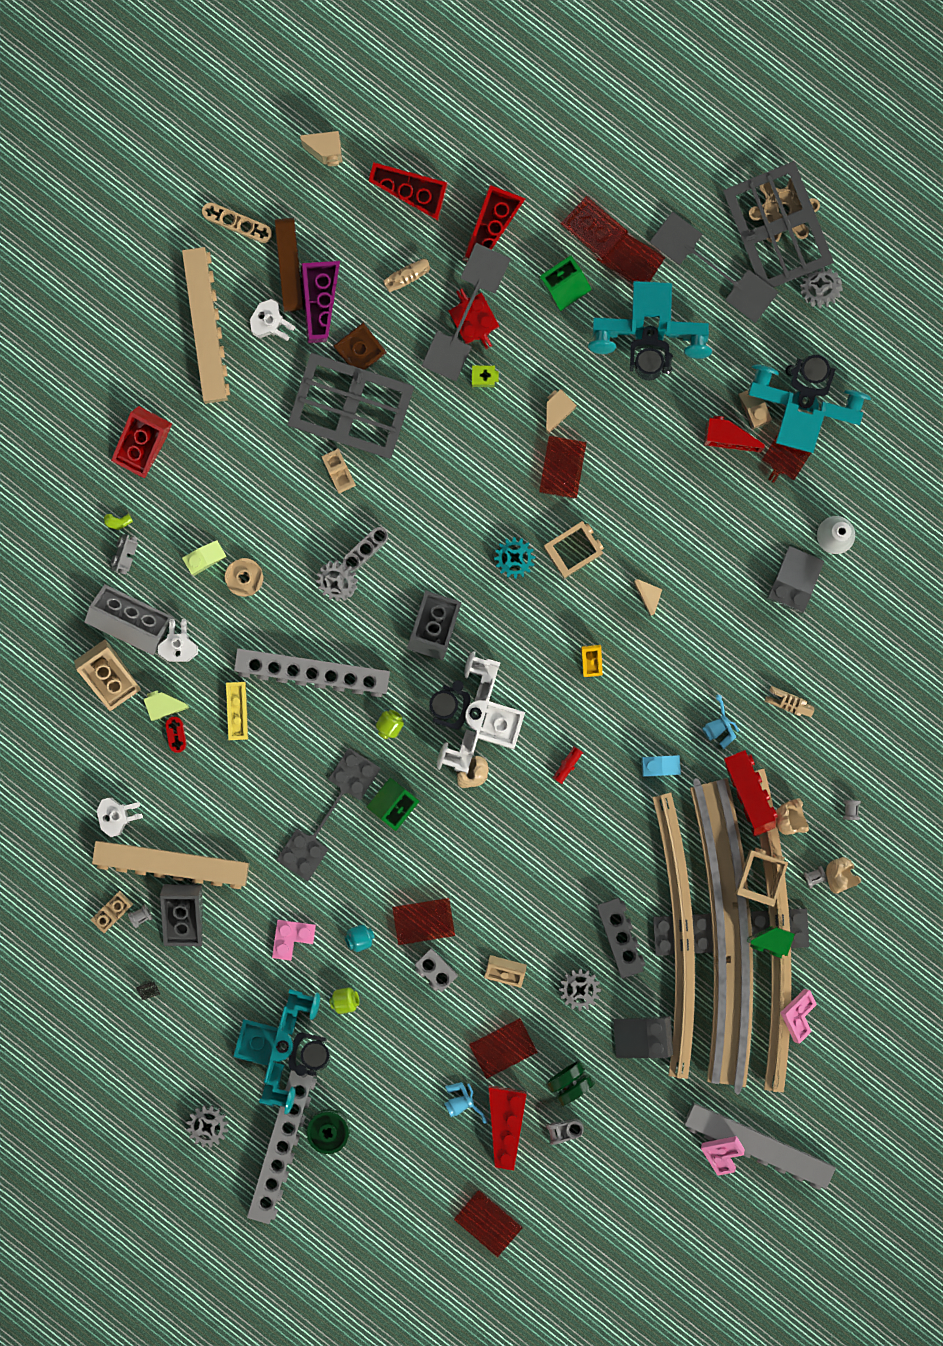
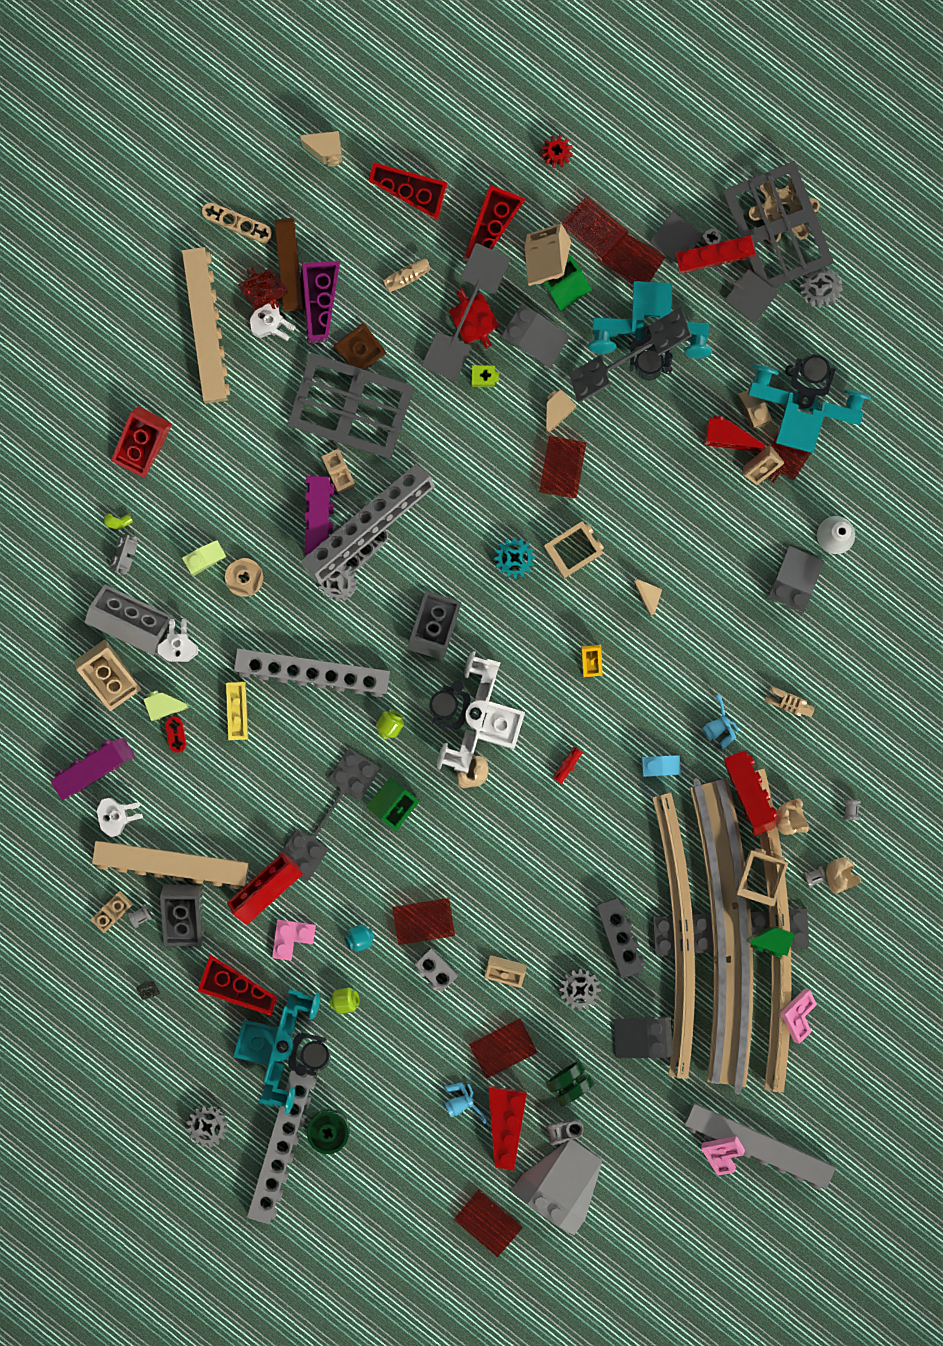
none -> magenta wedge [50,738,136,801]
none -> red wedge [198,954,278,1016]
none -> red brick [227,852,303,925]
none -> clear red plate [238,267,288,311]
none -> light grey brick [301,464,435,584]
none -> magenta wedge [305,476,334,556]
none -> dark grey slope [501,304,570,369]
none -> light grey wedge [511,1139,602,1235]
none -> tan slope [525,223,571,286]
none -> red gear [541,135,573,168]
none -> dark grey hinge [569,307,691,403]
none -> red brick [676,235,755,274]
none -> light grey bush [702,228,721,246]
none -> tan slope [743,445,784,485]

